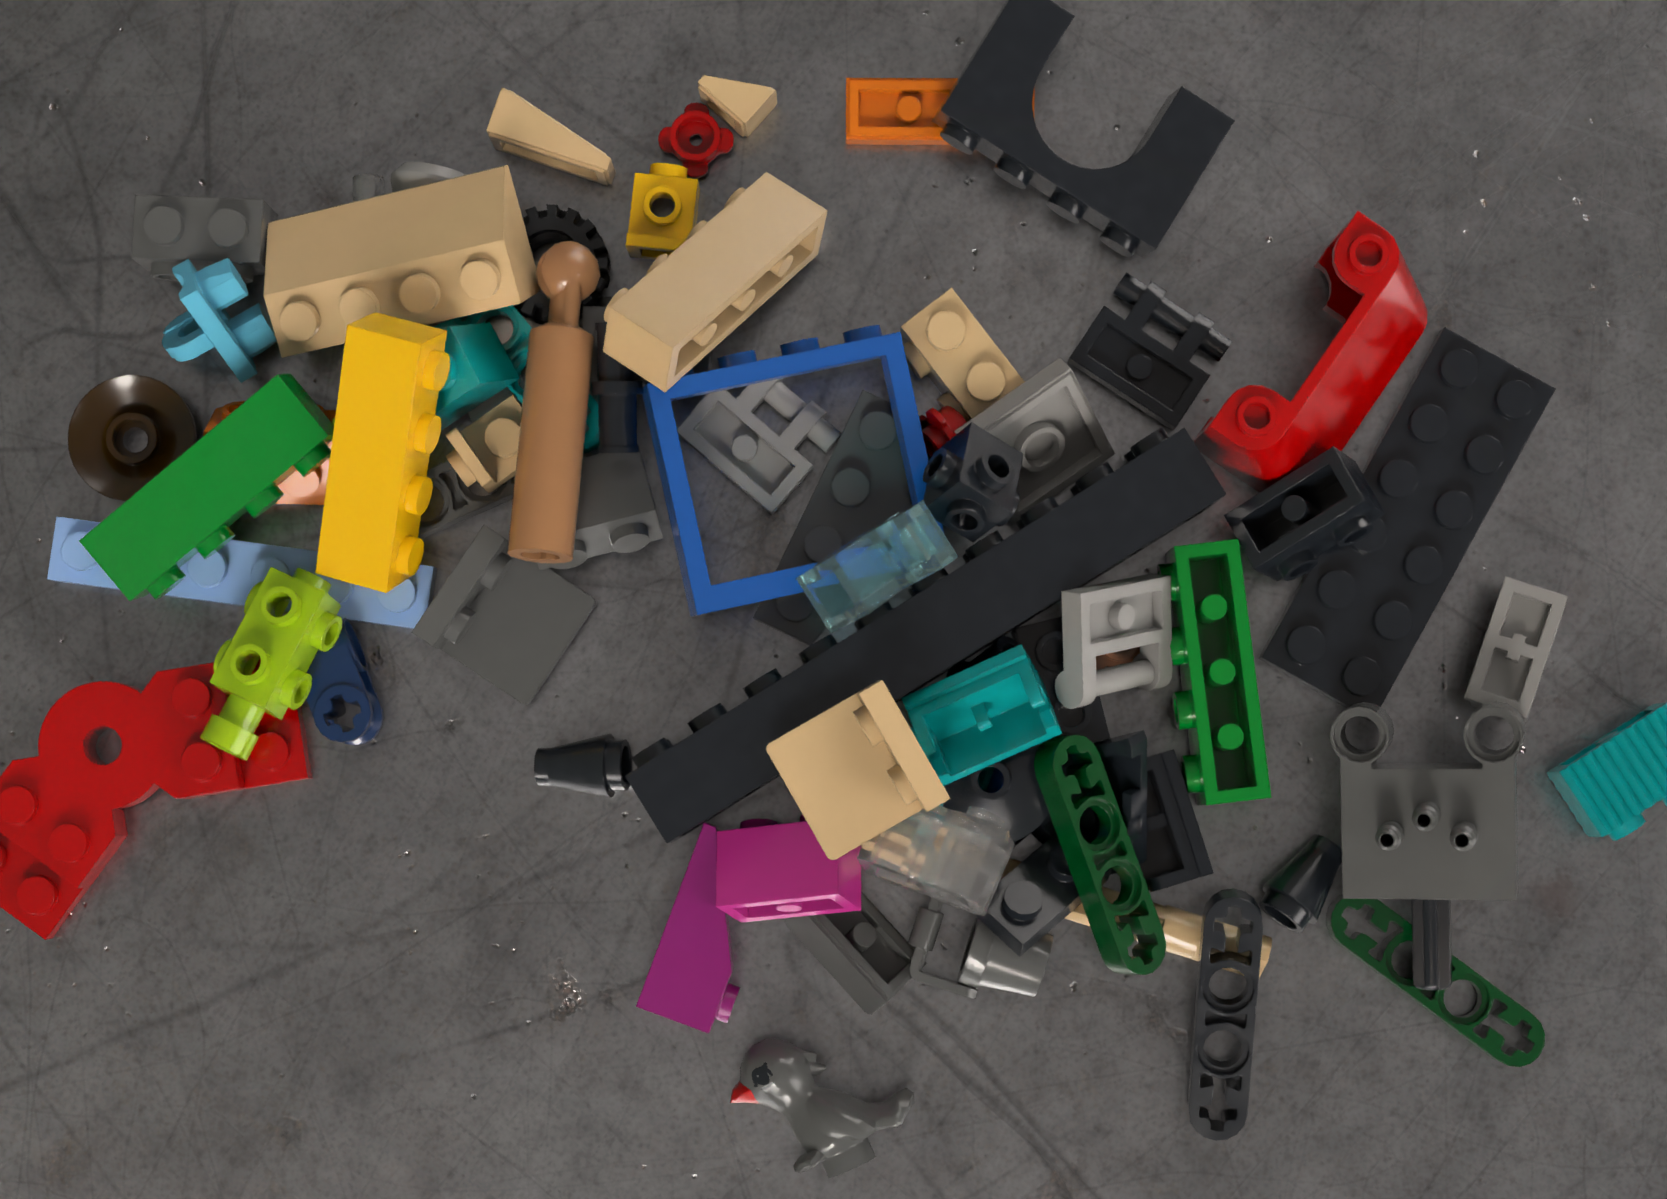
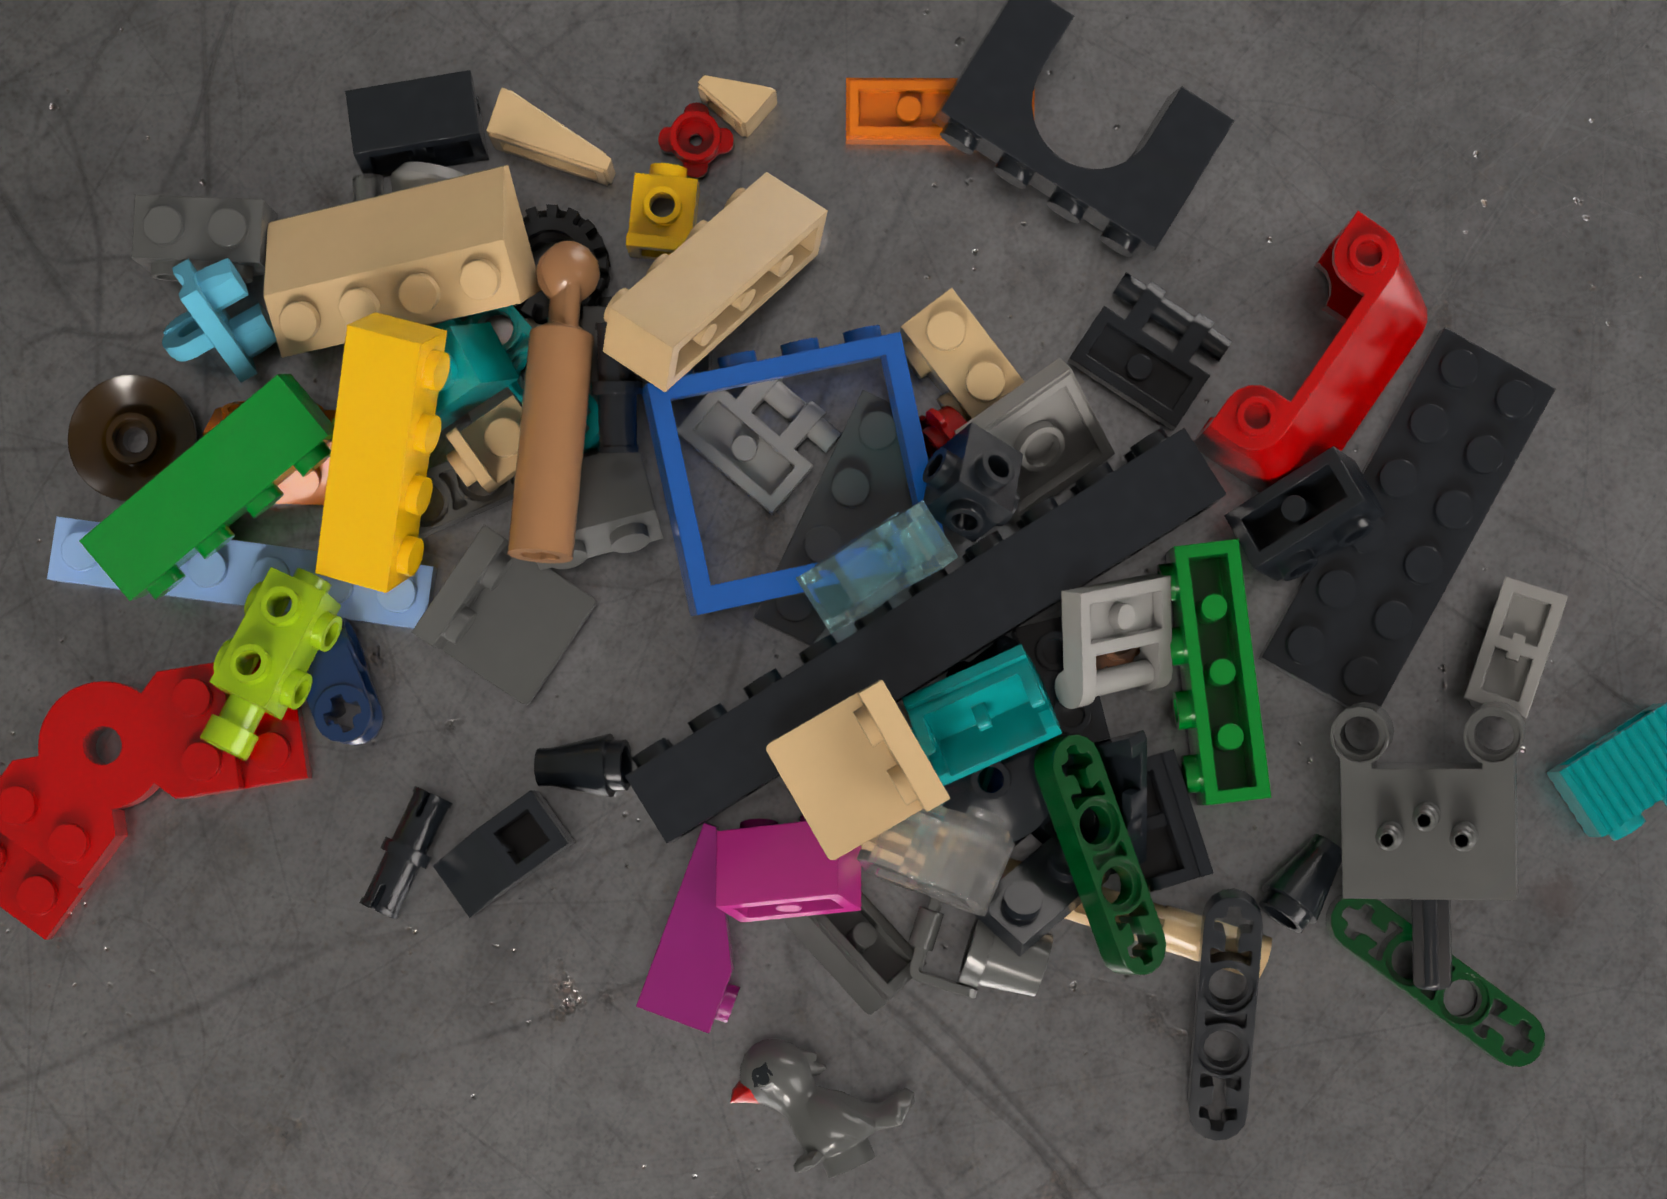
none -> black hinge [345,70,489,180]
none -> black pin [359,786,453,920]
none -> black slope [433,790,575,918]

